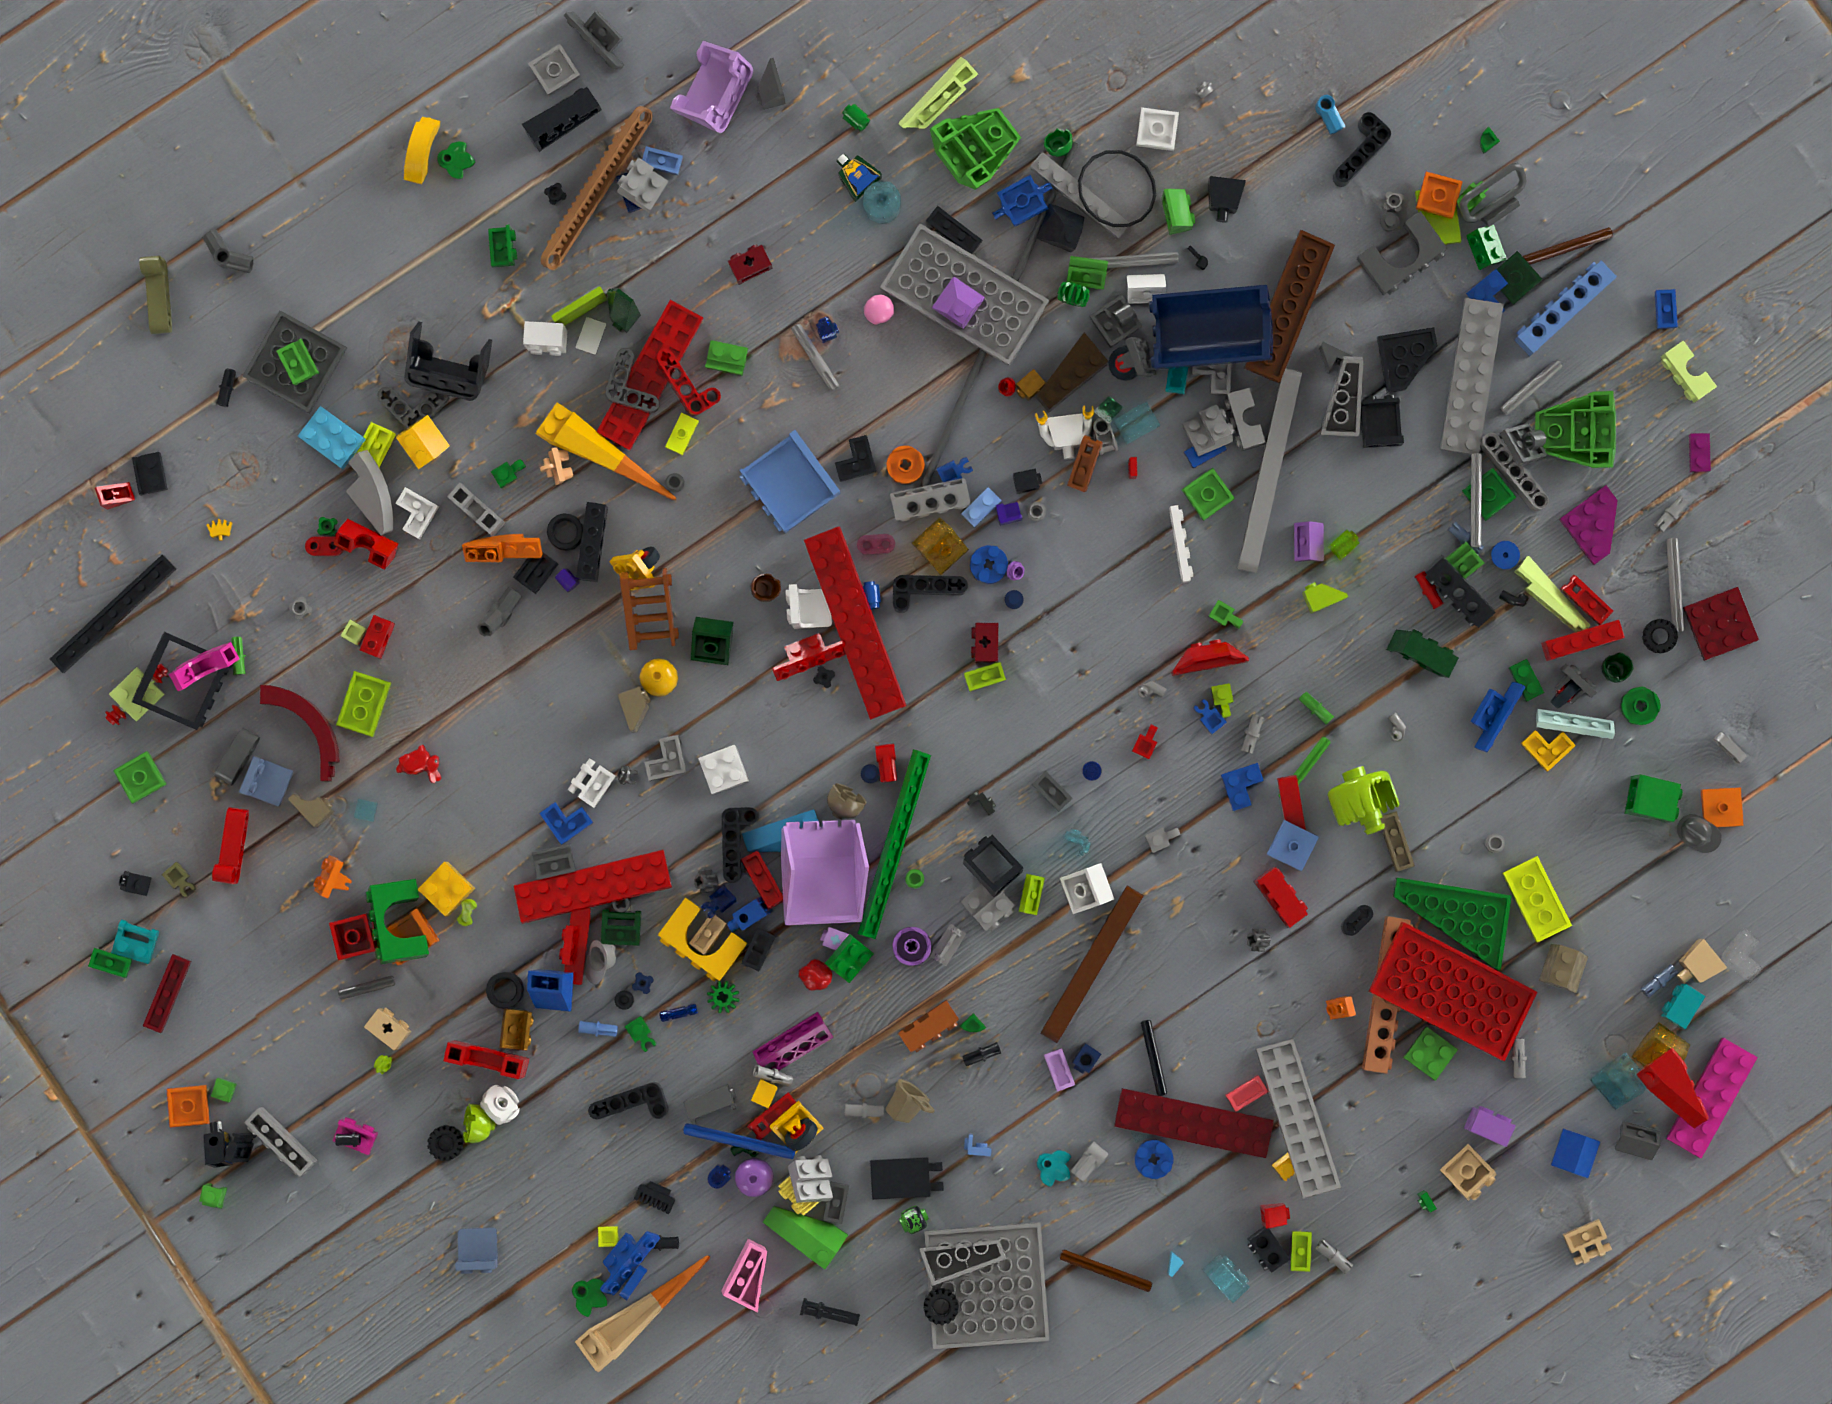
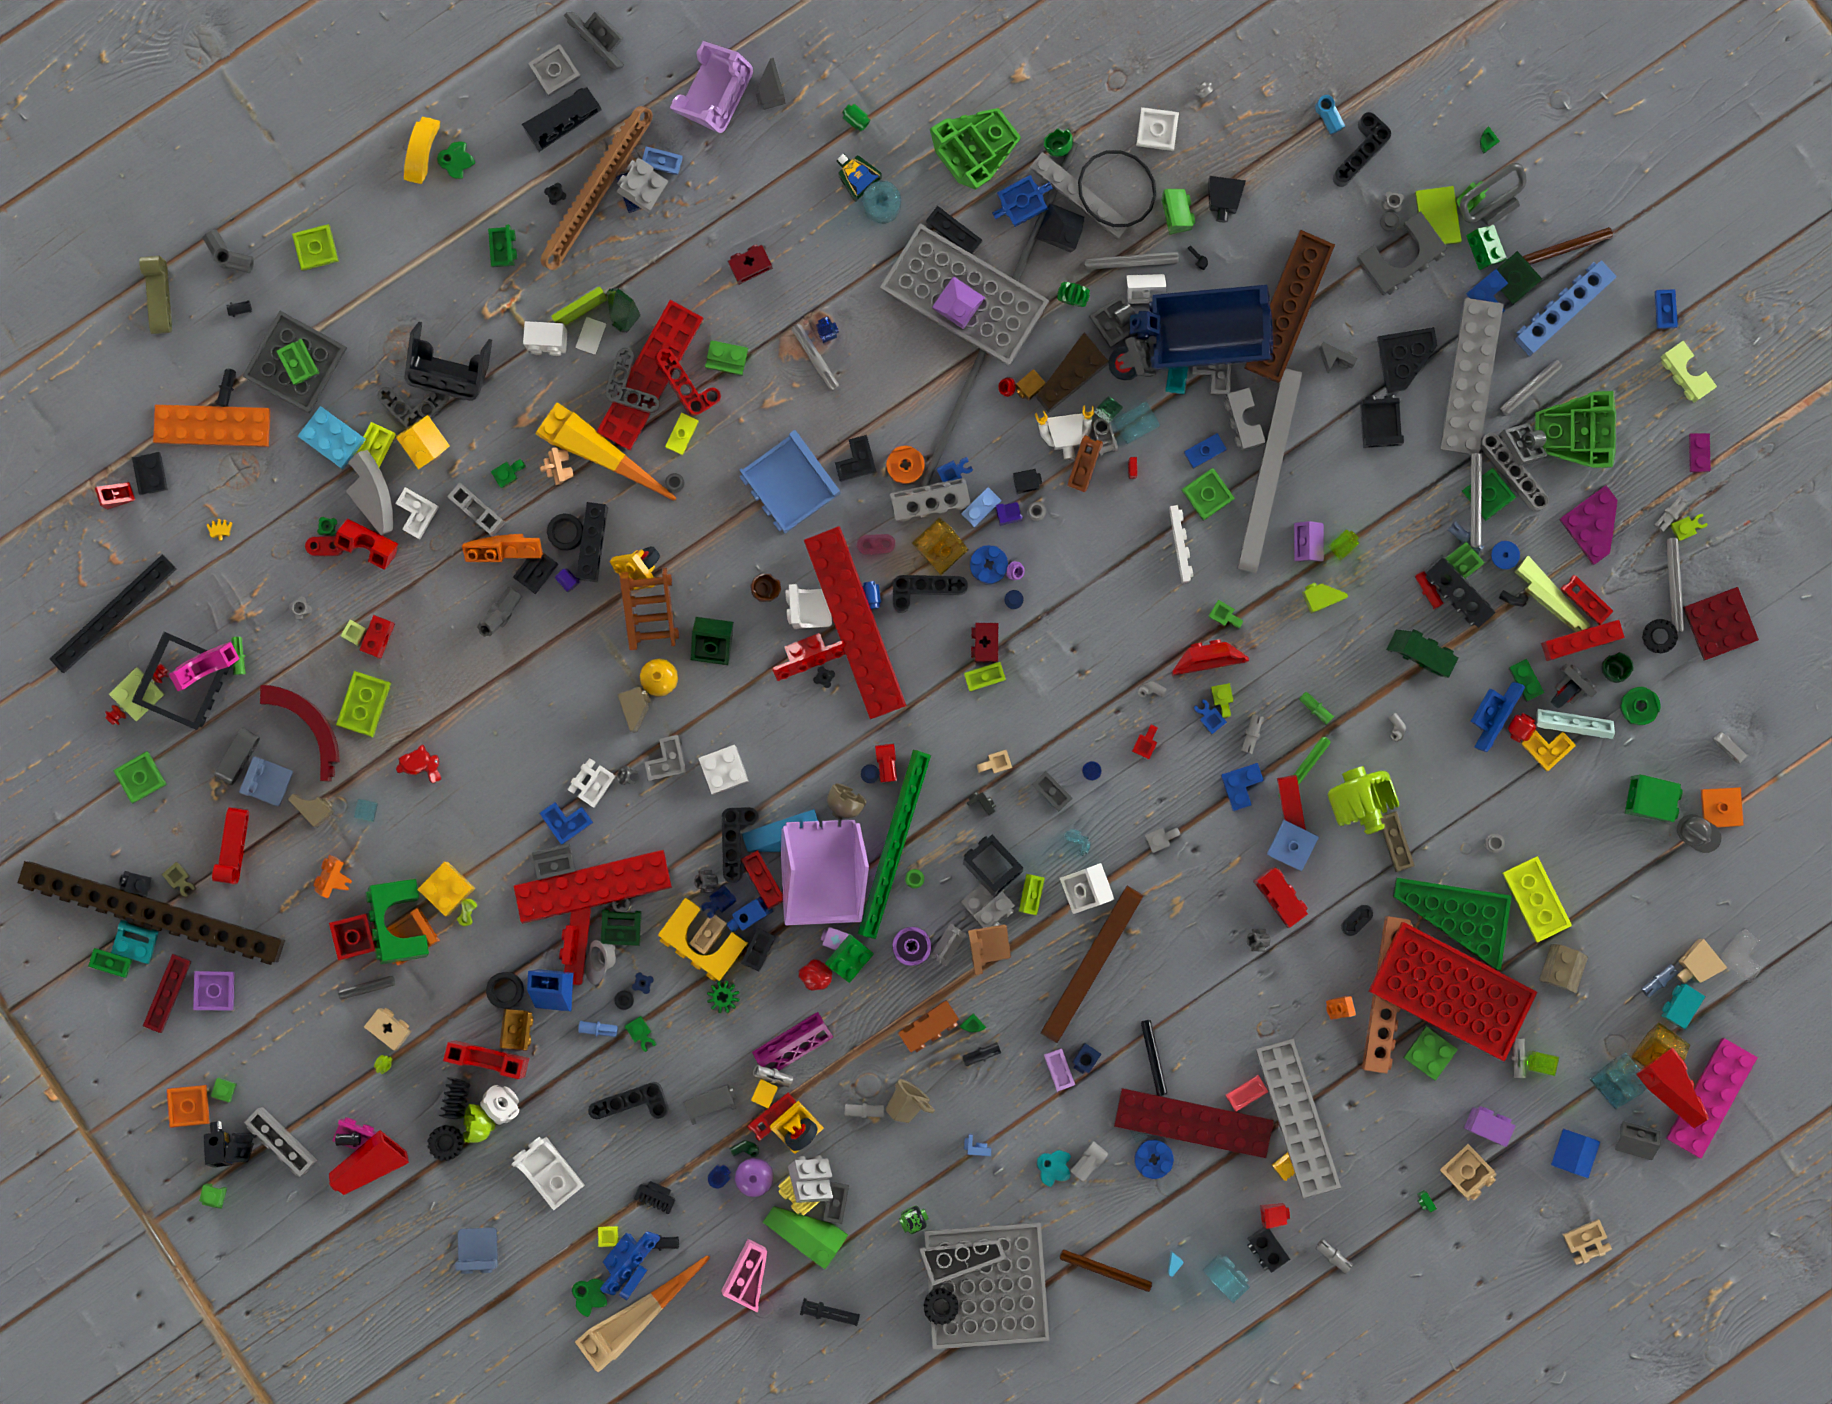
clear blue axle [660,1004,698,1022] -> none
blue axle [683,1123,795,1159] -> none
bright pink hair [864,295,894,325] -> none
black tile [870,1157,944,1200] -> none
yellowish green wedge [898,57,978,129] -> none
bright green plate [1066,256,1108,290] -> none
light grey plate [1182,405,1235,456] -> none
lime plate [1290,1231,1312,1272] -> none
light grey wedge [1320,356,1363,436] -> none
orange plate [1415,171,1463,219] -> none
none -> dark brown brick [17,861,285,965]
none -> orange plate [153,405,270,447]
none -> medium lavender plate [193,971,235,1010]
none -> black pin [226,300,252,317]
none -> lime plate [292,224,339,271]
none -> red slope [329,1130,409,1195]
none -> black piece [439,1077,471,1119]
none -> white bracket [511,1137,585,1210]
none -> medium nougat bracket [968,925,1011,975]
none -> tan plate [976,750,1012,774]
none -> dark blue brick [1130,311,1160,340]
none -> red head [1508,713,1537,743]
none -> clear neon green brick [1527,1051,1559,1076]
none -> lime plate [1670,514,1708,542]

